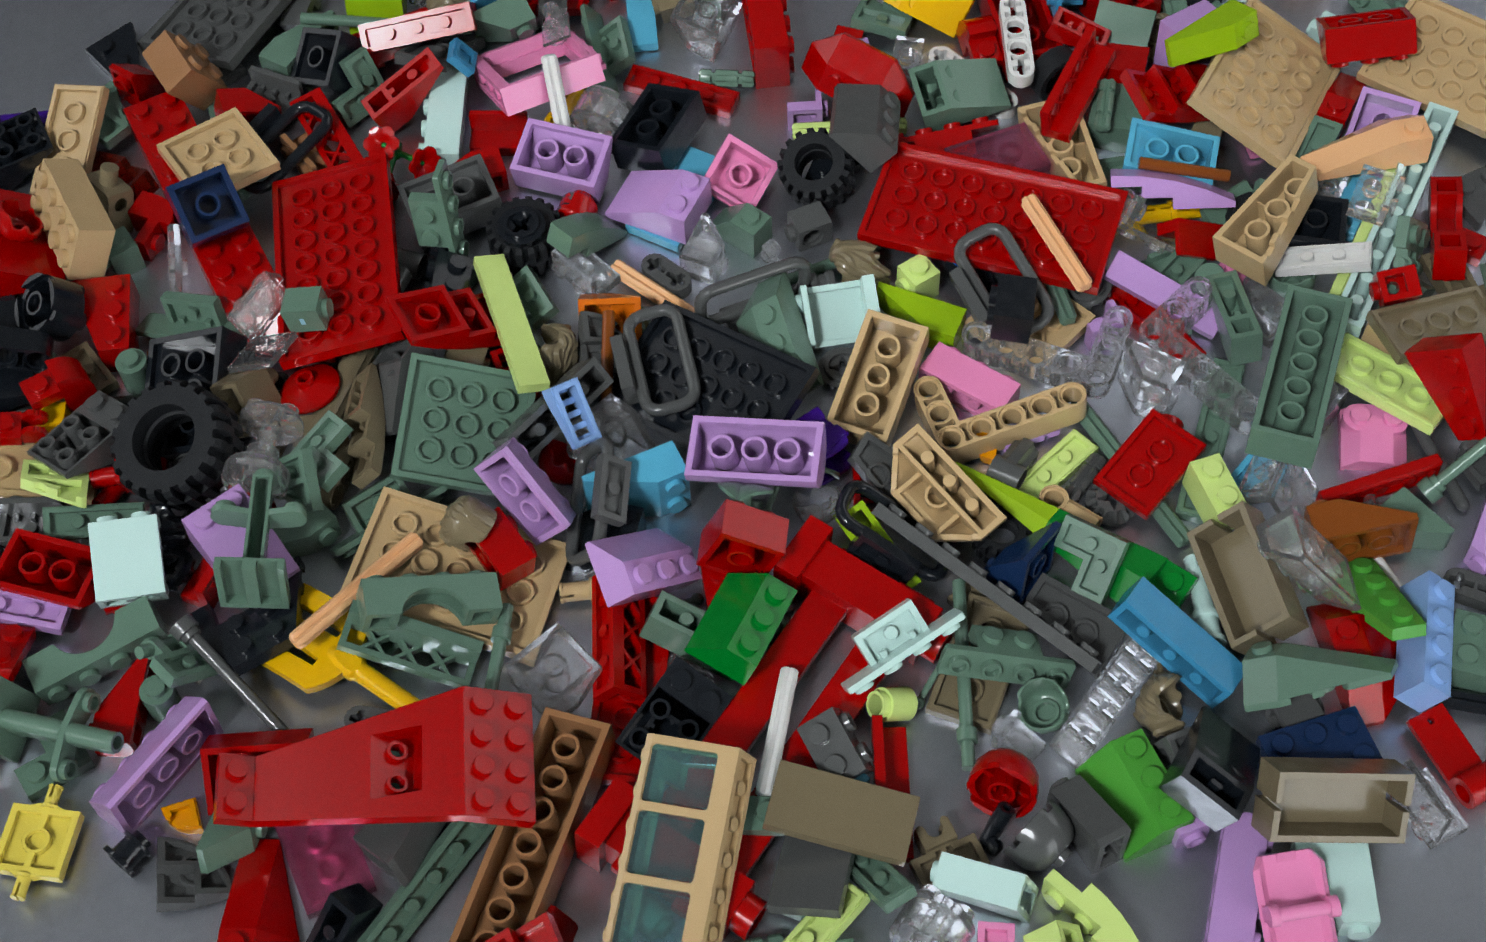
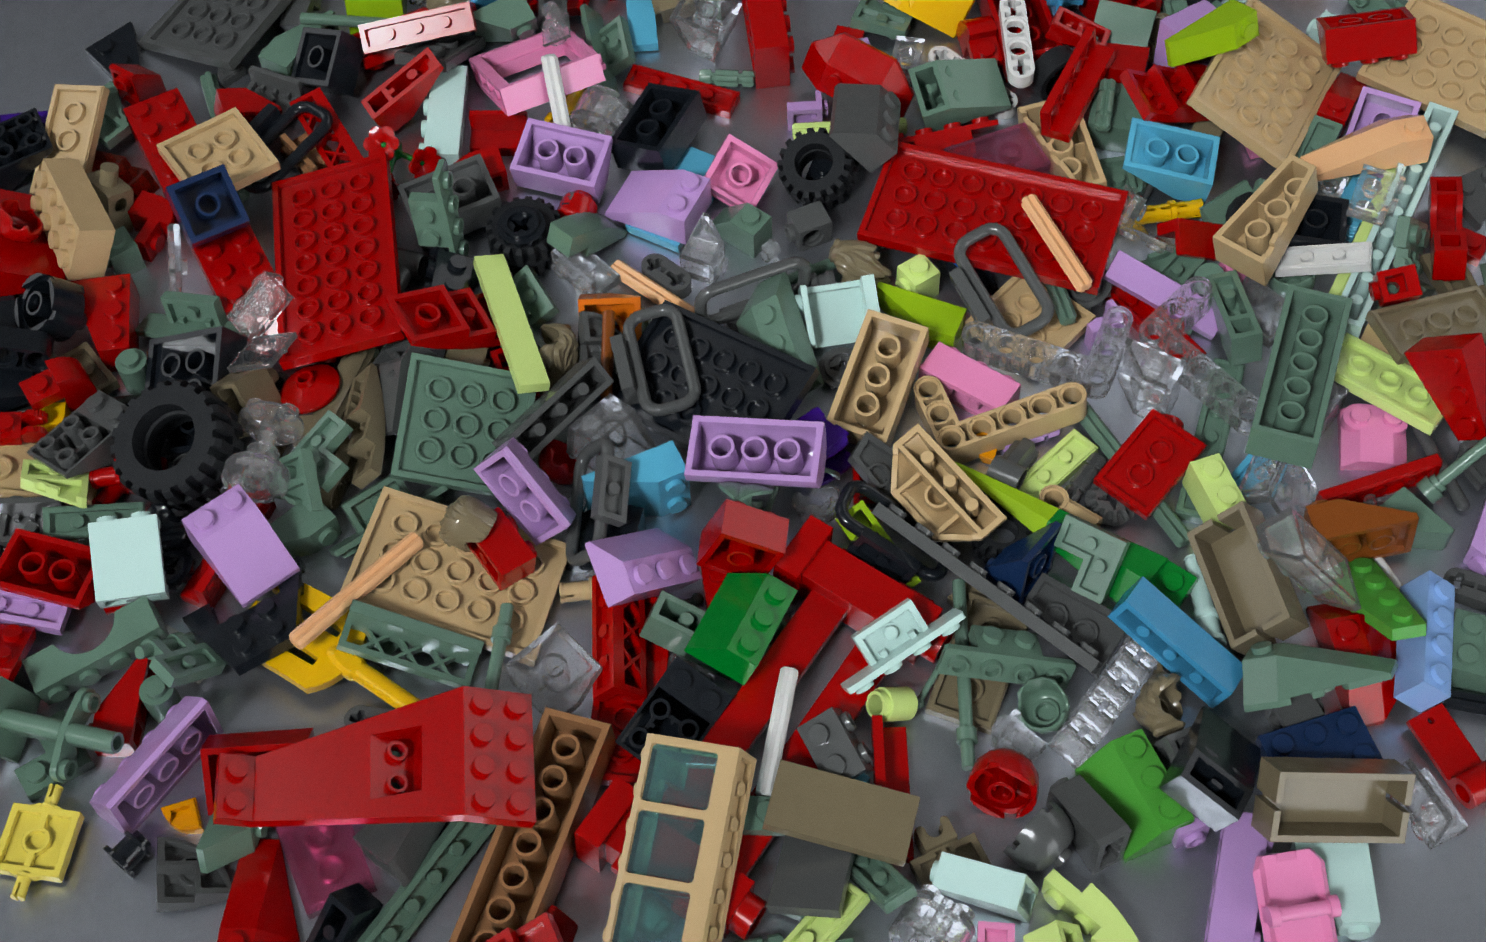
medium nougat brick [141,30,228,111] -> none
dark grey piece [169,613,289,731] -> none
sand green piece [210,468,307,609] -> none
sand green brick [280,286,334,333] -> none
sand green plate [330,47,385,128] -> none
sand green arch [356,570,503,632] -> none
dark azure tile [446,37,478,77] -> none
light blue slope [541,377,602,450] -> none
black arm [979,802,1015,857] -> none
black brick [986,273,1038,344] -> none
lavender slope [1110,169,1236,209] -> none
dark orange bar [1138,157,1231,182] -> none

